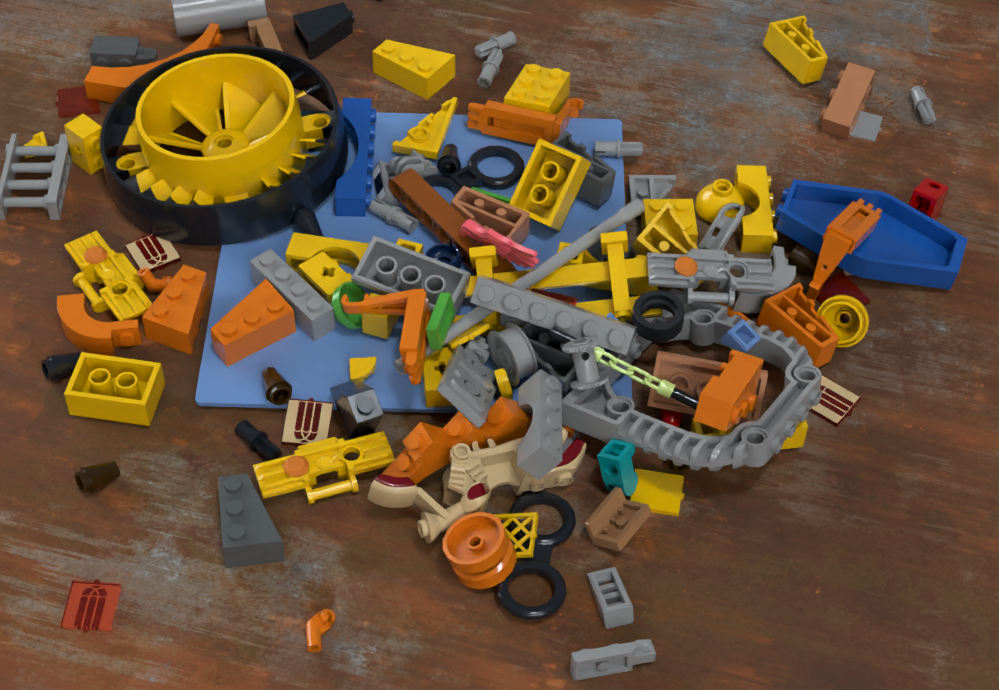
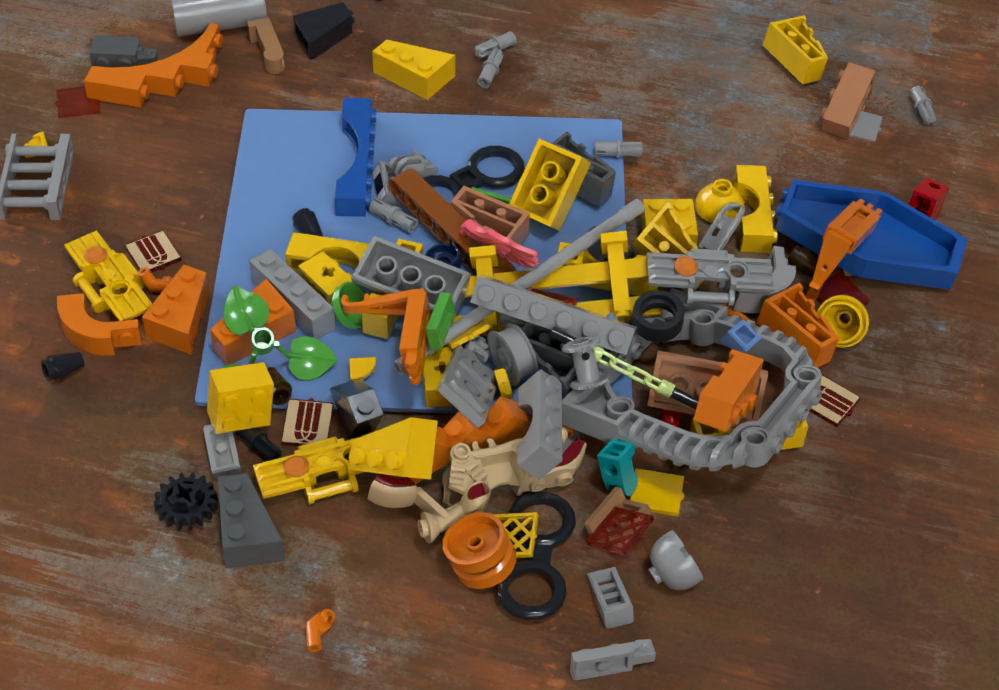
clear red piece [60,579,122,633] -> none
yellow brick [64,113,103,175] -> none
yellow brick [64,352,165,426] -> none
dark brown cone [75,461,120,494] -> none
piece [100,46,349,246] -> none
yellow wing [392,97,458,160] -> none
black cone [437,144,461,177] -> none
orange hinge [467,98,584,145] -> none
yellow brick [504,64,570,115] -> none
light grey wing [628,175,676,216] -> none
none -> black gear [154,472,218,531]
none -> light grey hinge [203,420,241,479]
none -> yellow brick [207,362,274,434]
none -> bright green plant [220,285,337,381]
none -> yellow wedge [348,417,438,479]
none -> clear red window [586,506,654,555]
none -> light grey cylinder [648,530,704,590]

